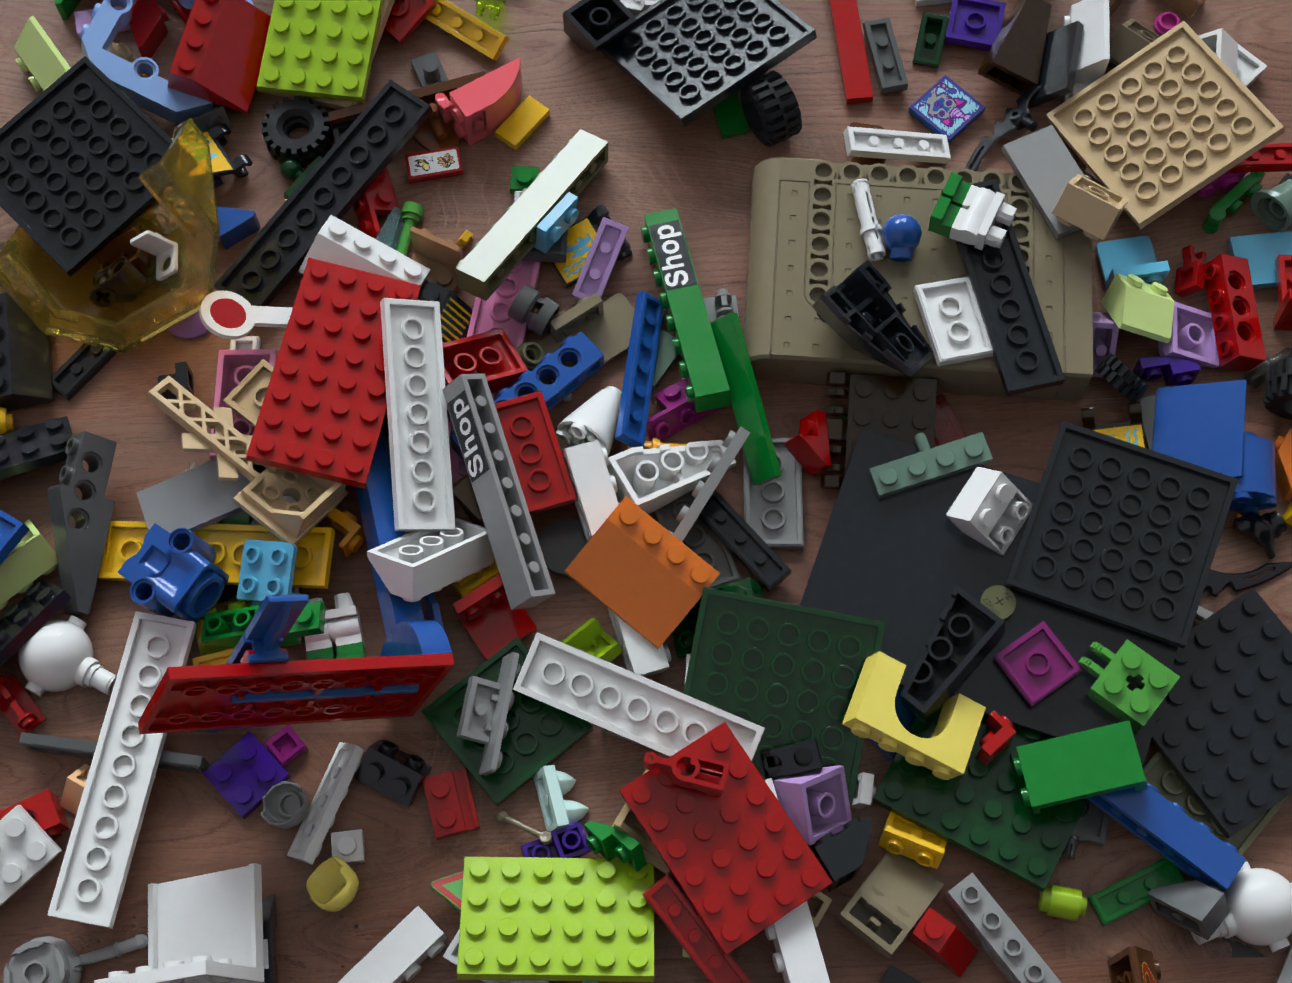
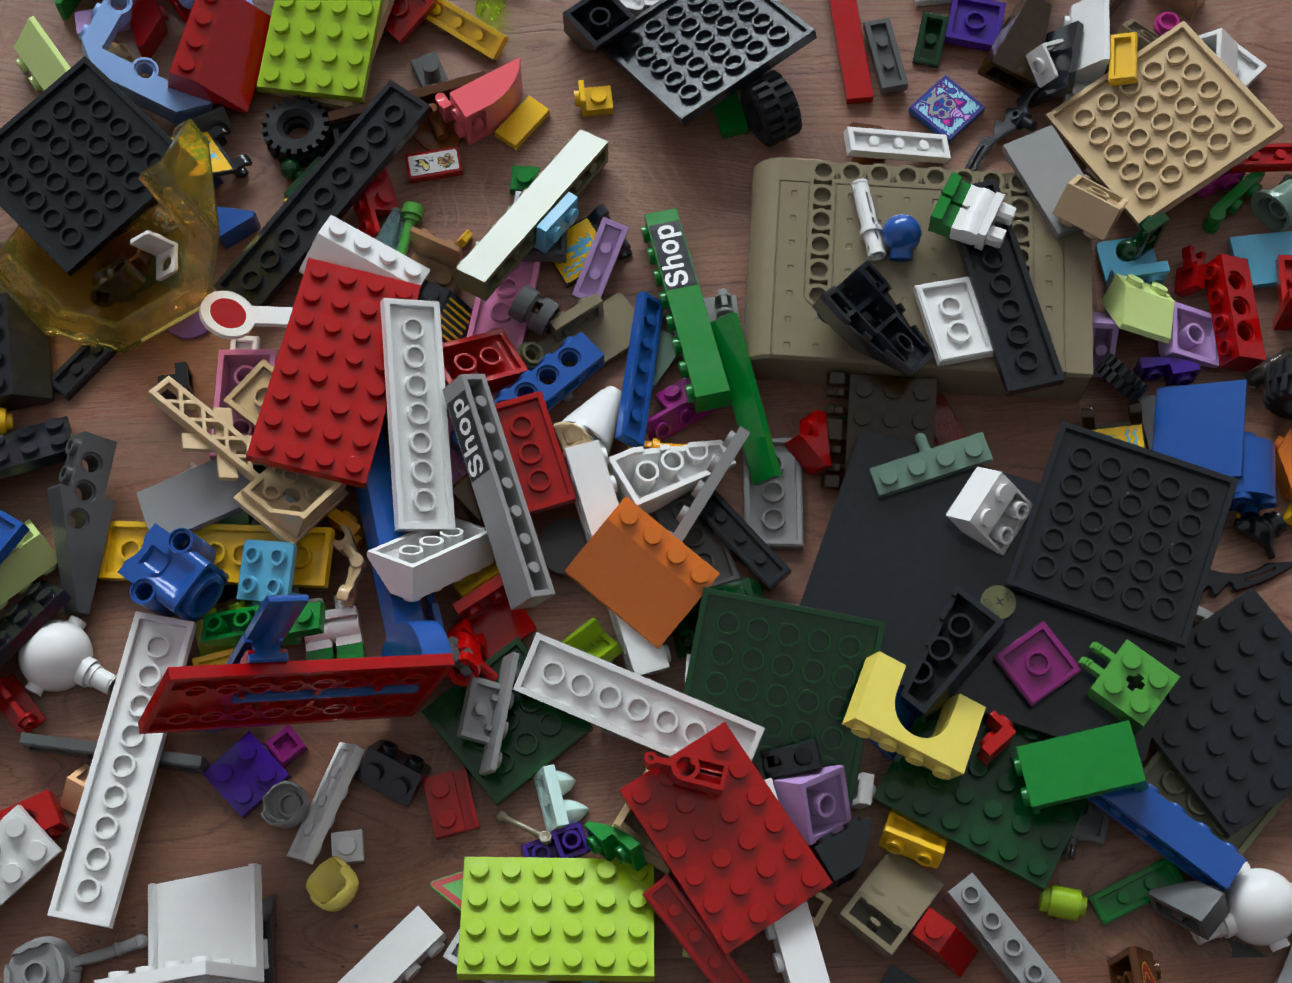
none -> tan piece [333,525,367,608]
none -> red piece [447,618,498,686]
none -> tan tile [554,422,592,451]
none -> yellow bracket [574,80,614,117]
none -> white bracket [1025,38,1064,88]
none -> yellow tile [1108,32,1138,86]
none -> dark green plate [1116,211,1170,262]

